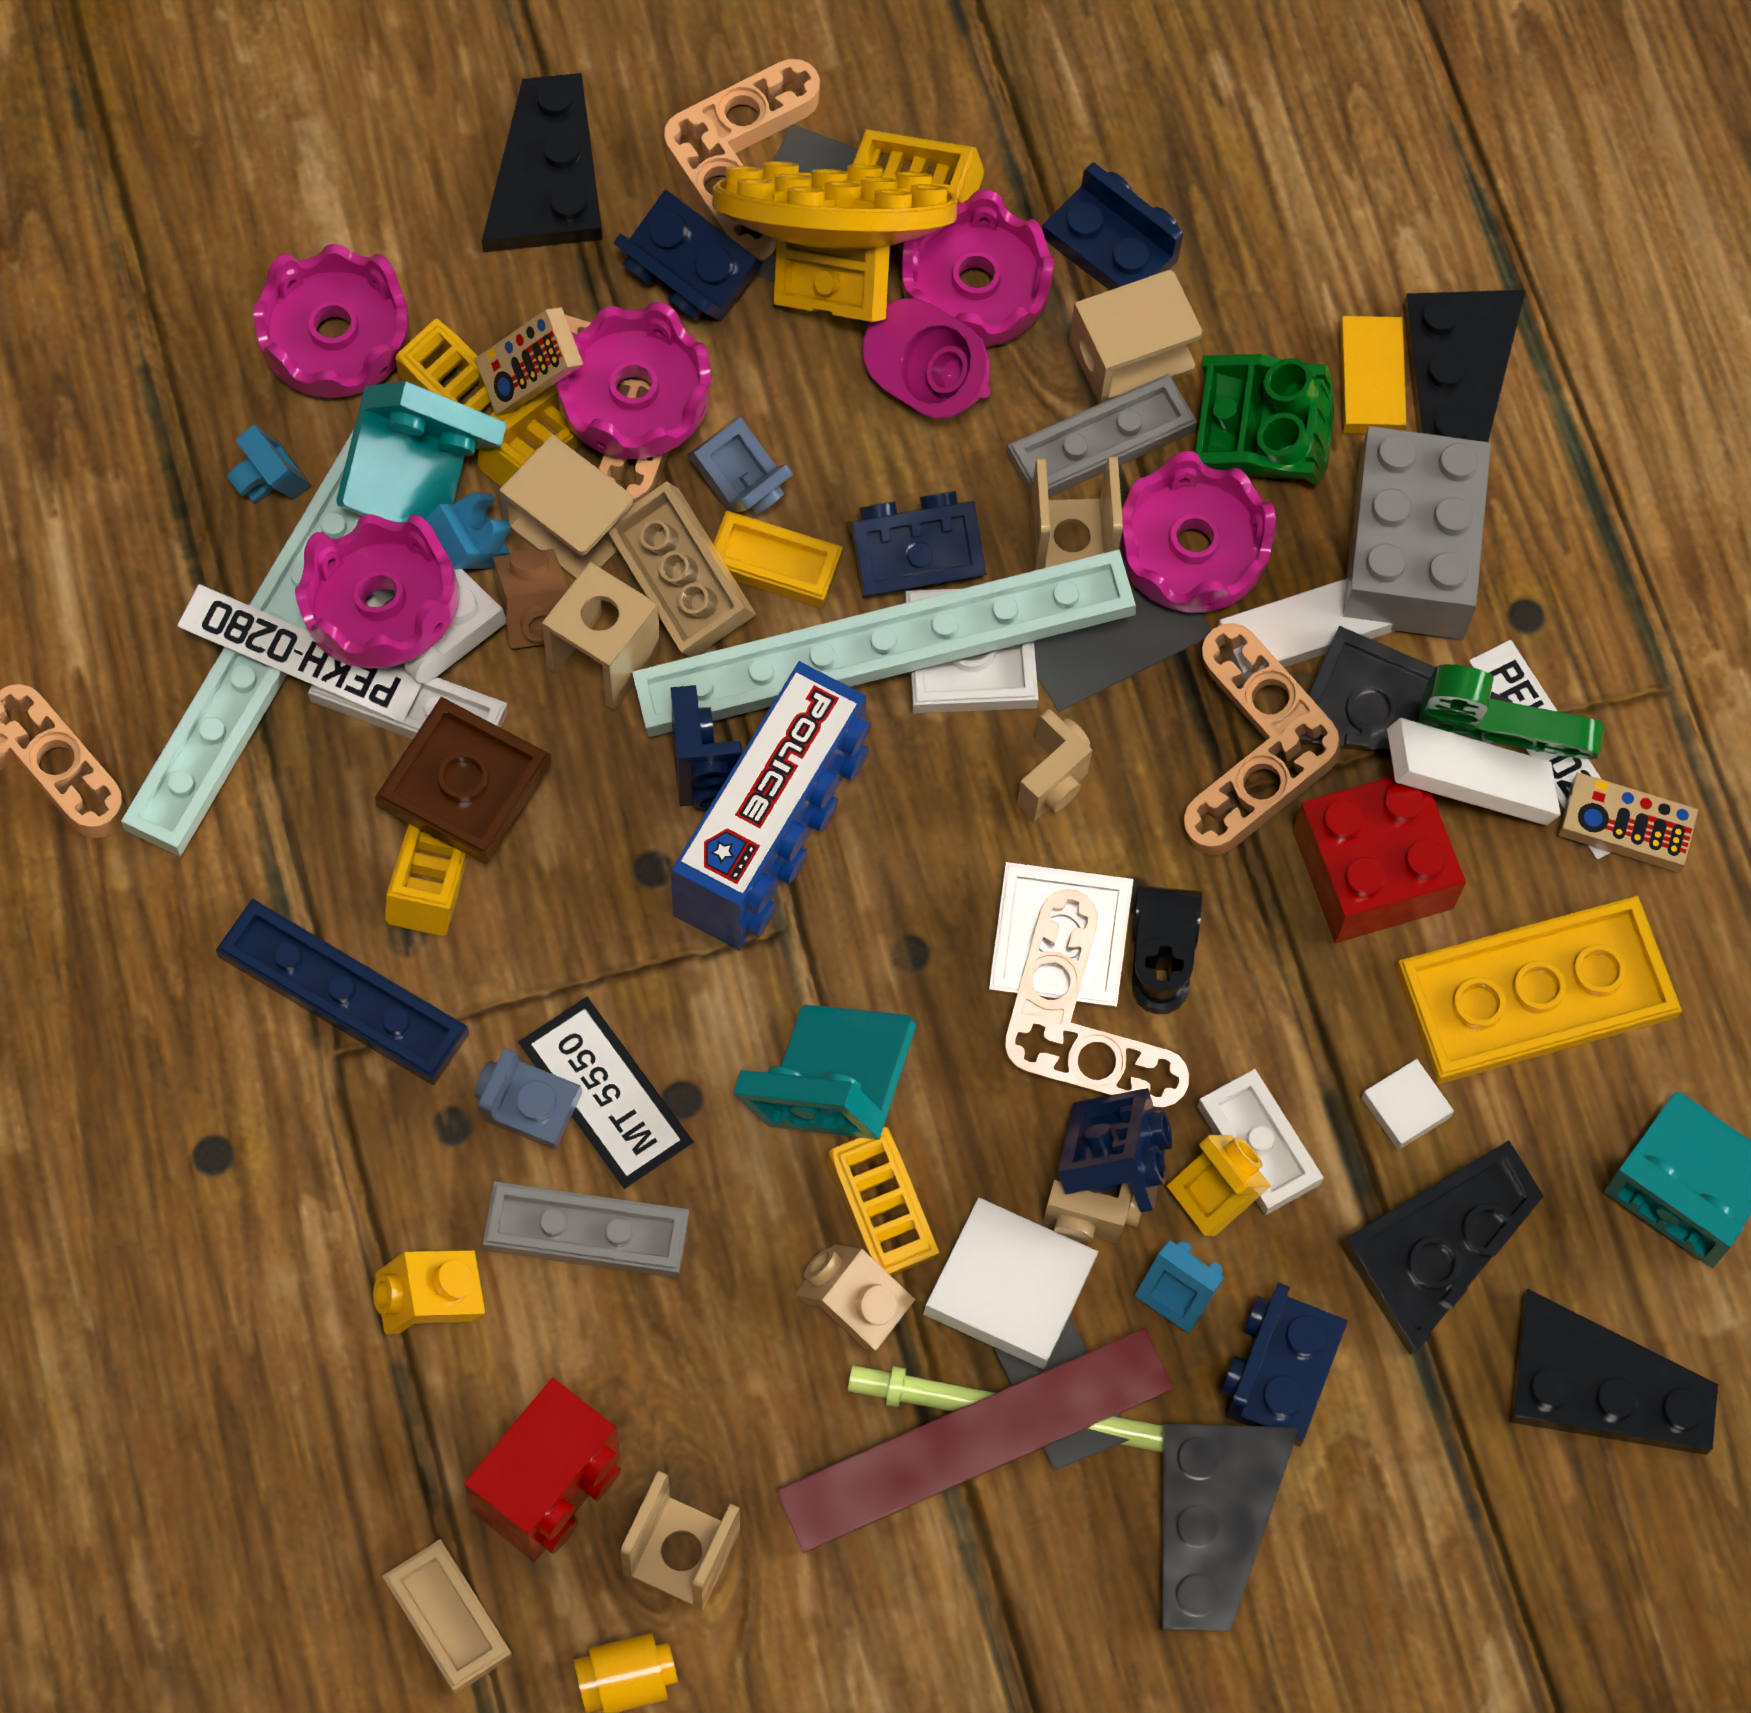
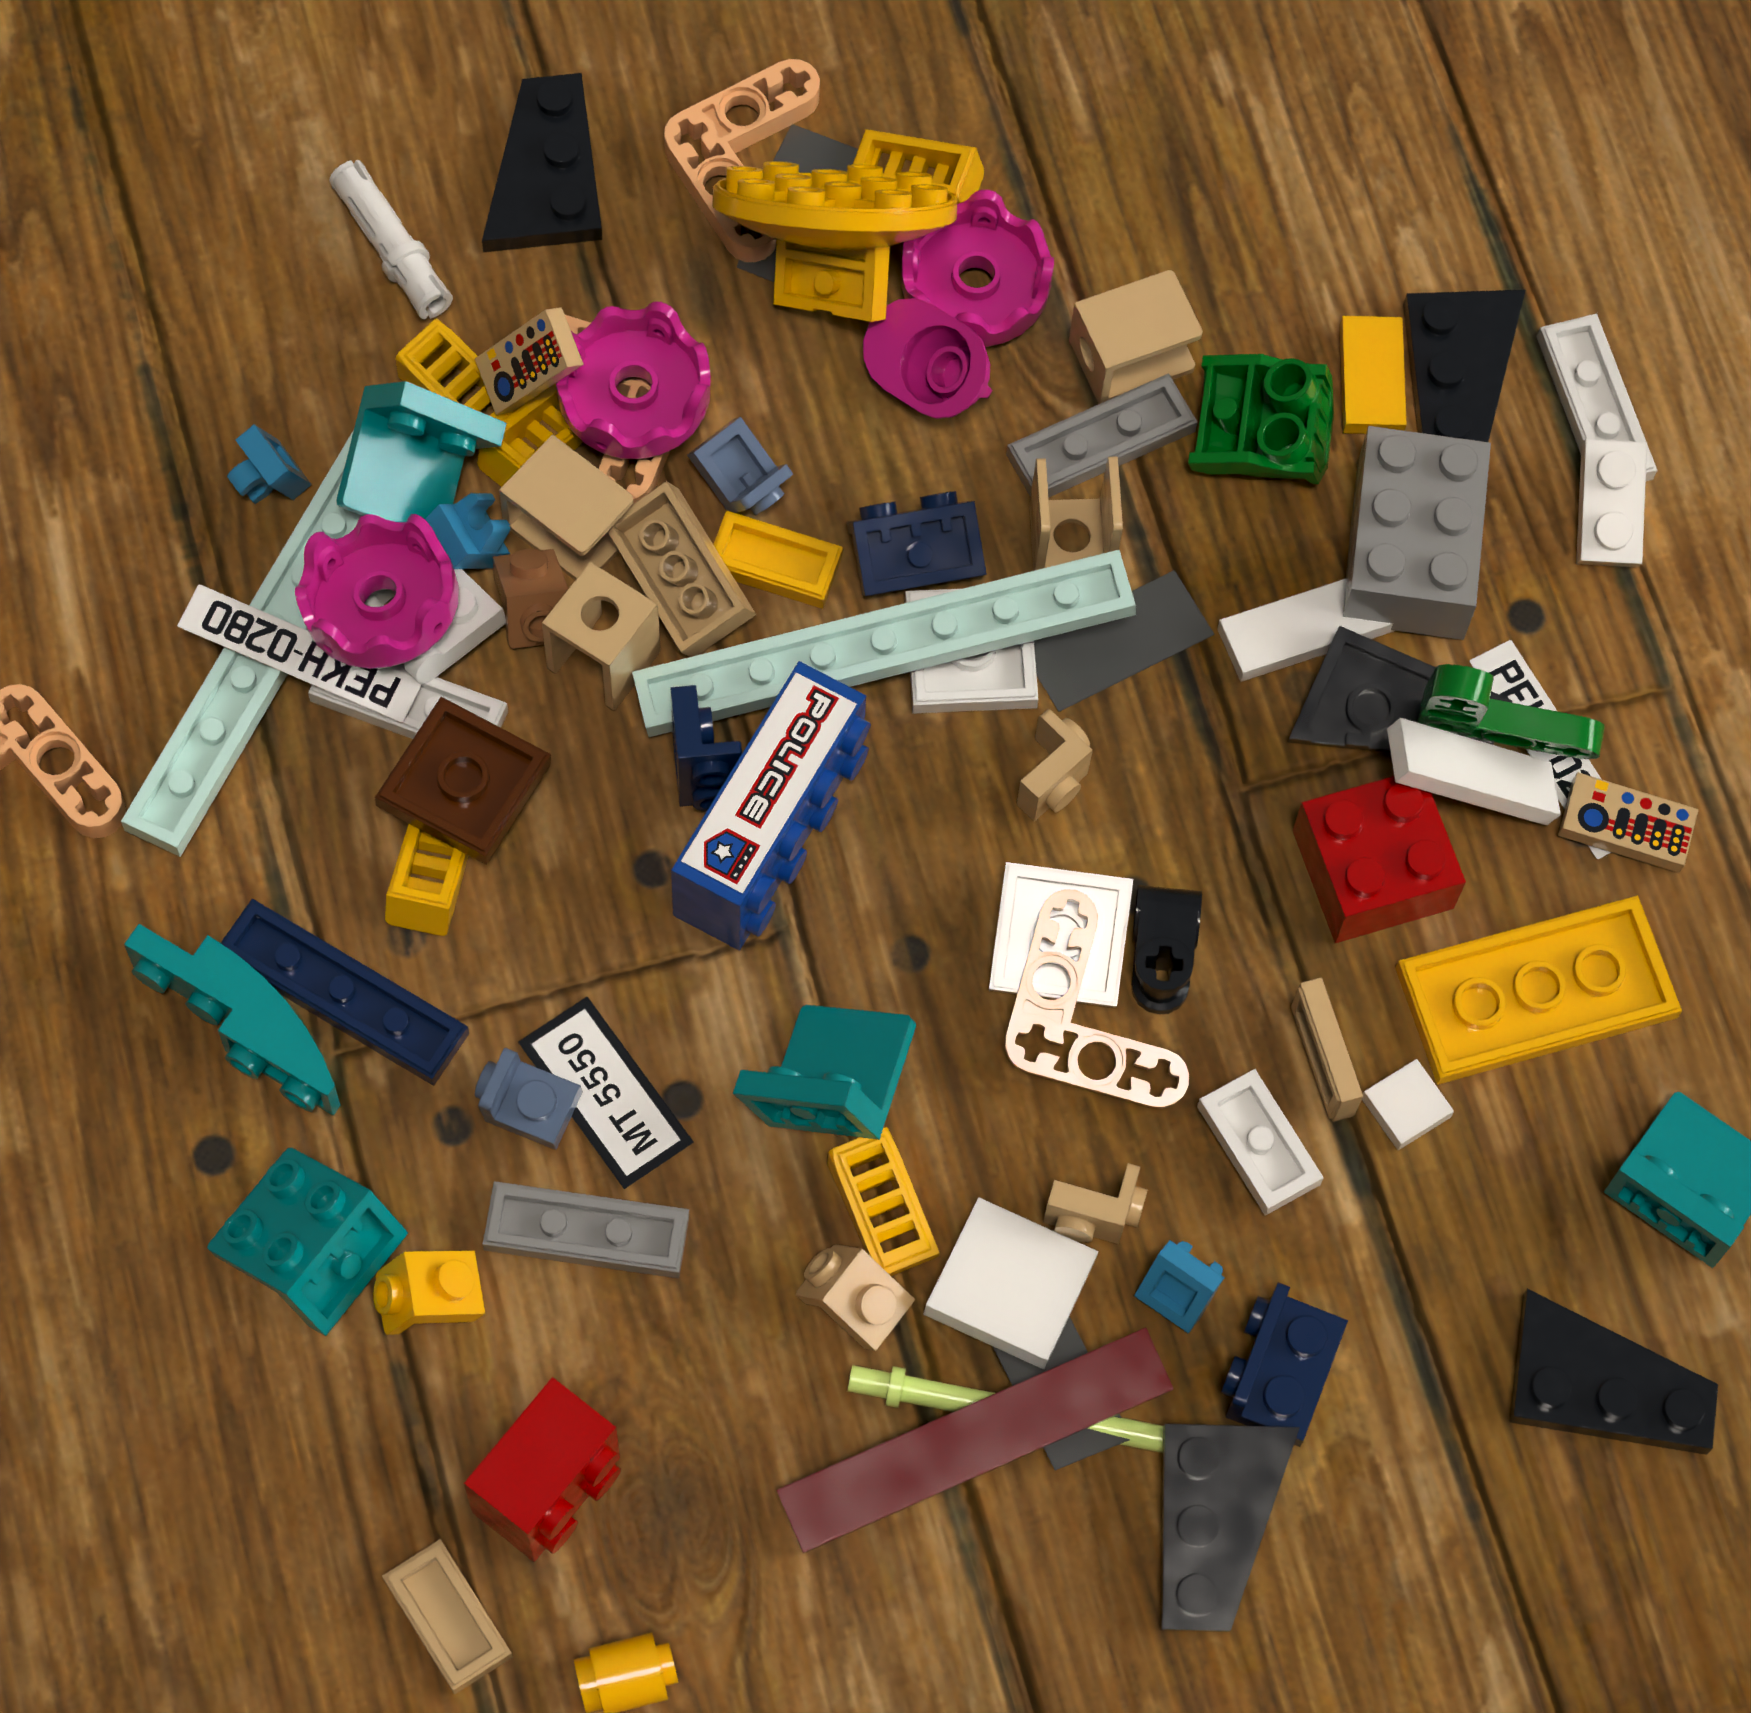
dark pink plate [253,244,410,398] -> none
dark blue bracket [613,189,764,321] -> none
tan piece [620,1471,740,1611] -> none
dark blue bracket [1042,162,1183,290] -> none
dark blue bracket [1058,1088,1173,1212] -> none
dark pink plate [1119,451,1276,613] -> none
yellow bracket [1166,1135,1271,1237] -> none
light nougat beam [1184,623,1341,855] -> none
black wing [1341,1140,1544,1355] -> none
none -> teal slope [124,924,341,1116]
none -> teal bracket [207,1148,408,1336]
none -> white pin [329,160,453,319]
none -> tan tile [1291,977,1363,1122]
none -> white tile [1537,314,1657,481]
none -> white plate [1576,439,1647,568]

